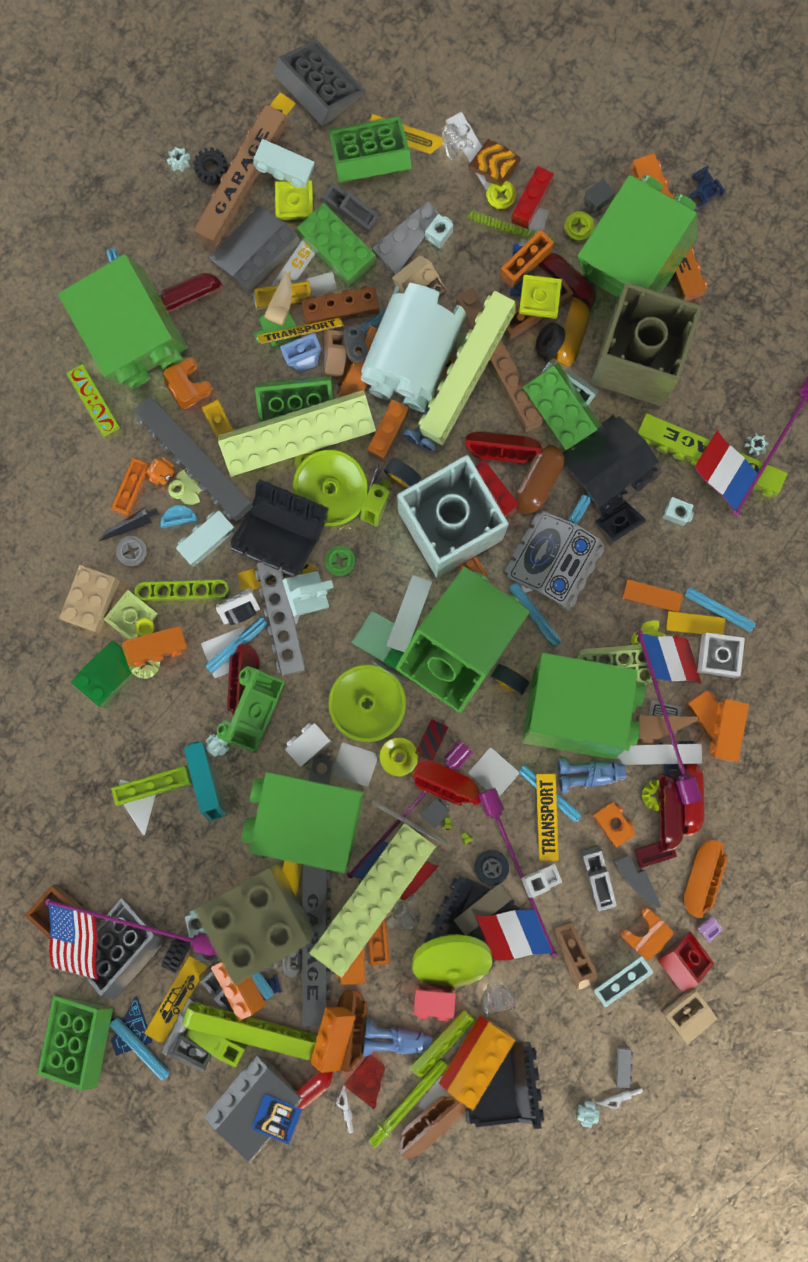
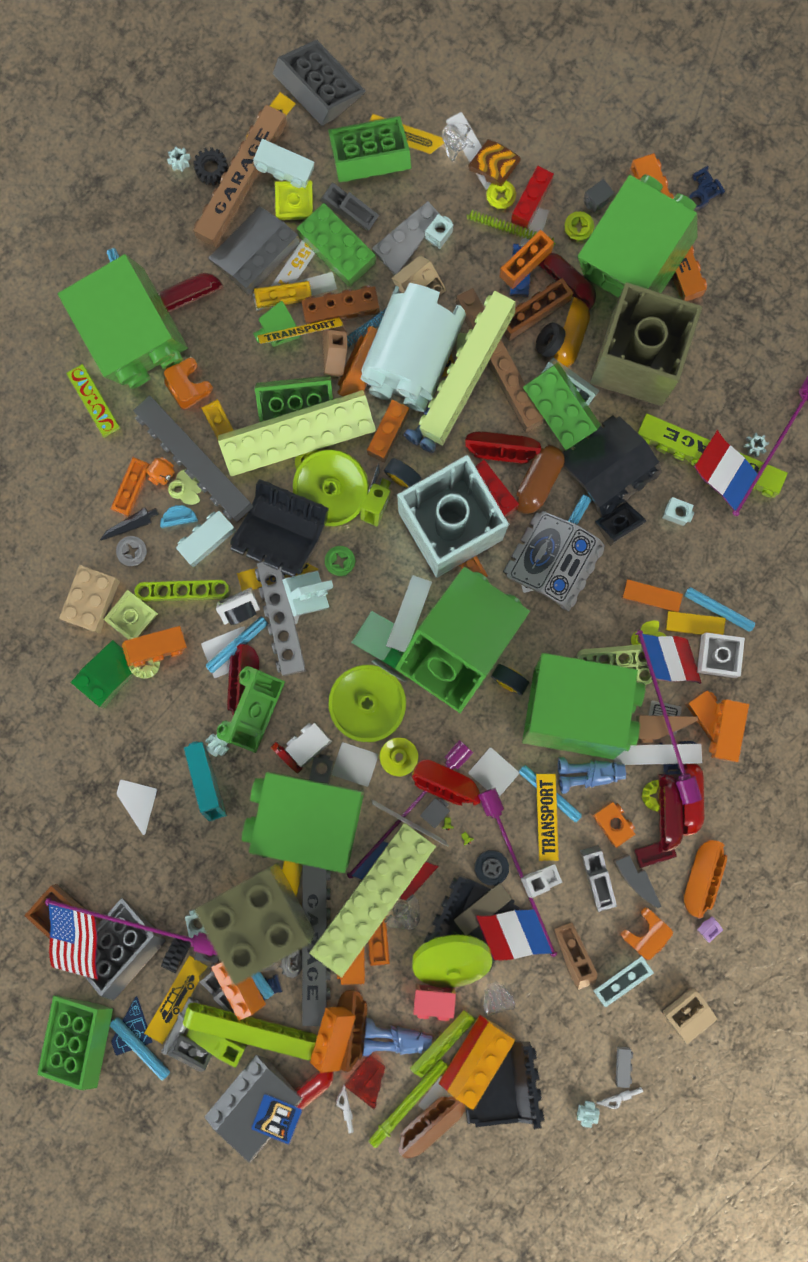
lime tile [111,765,191,806] -> none
neon yellow tile [135,618,155,636] -> none
tan piece [264,272,292,326] -> none
light blue slope [280,333,322,373] -> none
dark grey plate [343,325,368,363] -> none
dark red tile [415,719,449,761] -> none
medium azure axle [509,583,561,647] -> none
neon yellow plate [519,275,562,319] -> none
red slope [658,931,715,992] -> none
none -> red tile [271,742,303,774]

